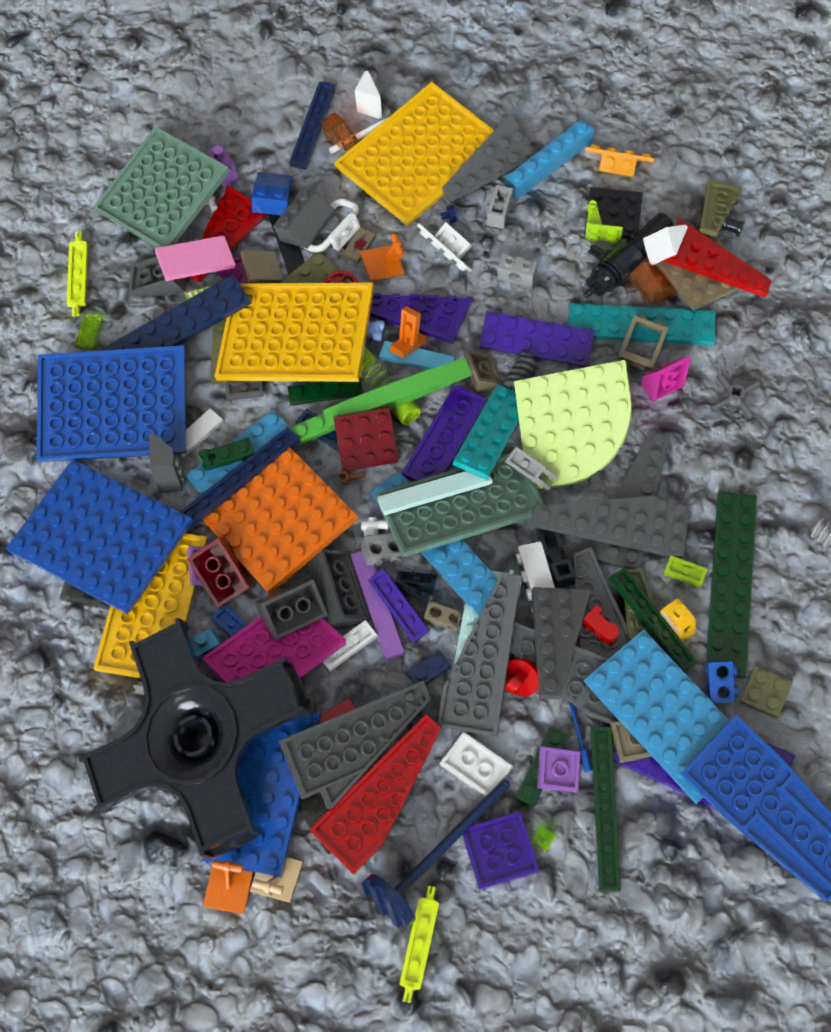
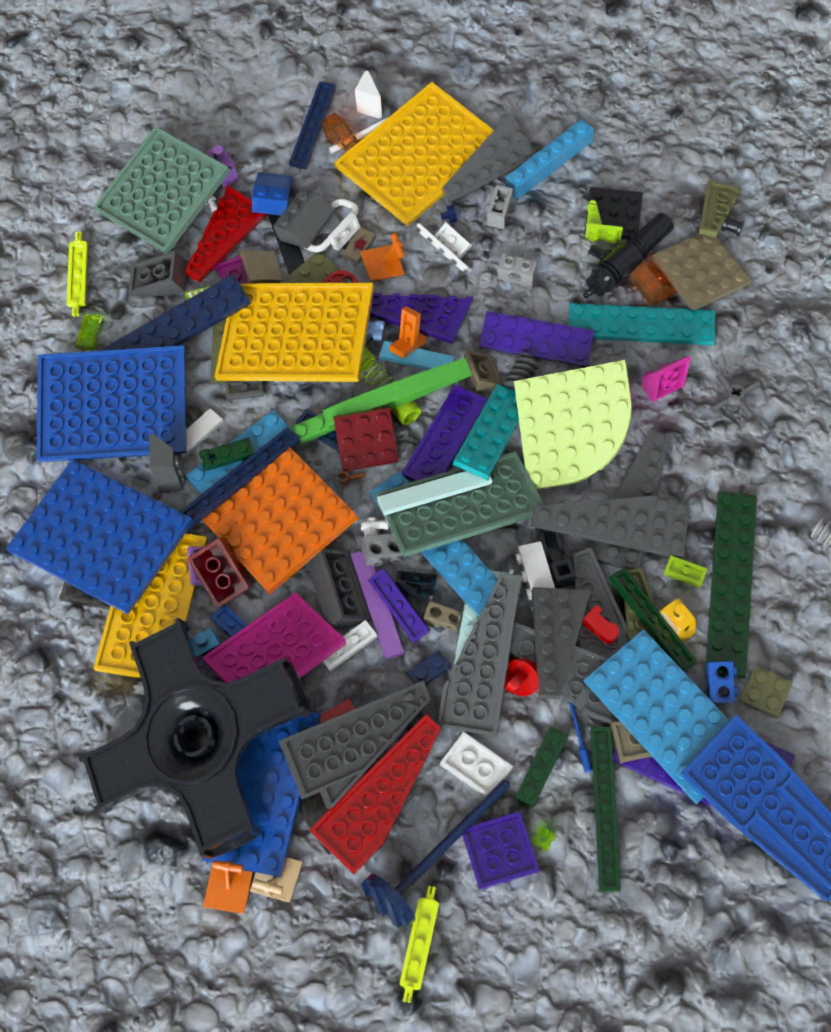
bright pink tile [155,236,235,281] -> none
dark grey slope [254,578,328,640] -> none
dark green plate [288,377,363,406] -> none
light grey hinge [505,447,558,491] -> none
medium lavender tile [537,746,581,793] -> none
light orange bracket [585,145,655,177] -> none
dark tan window [617,315,669,371] -> none
white slope [643,225,688,265] -> none
red wing [663,218,772,298] -> none

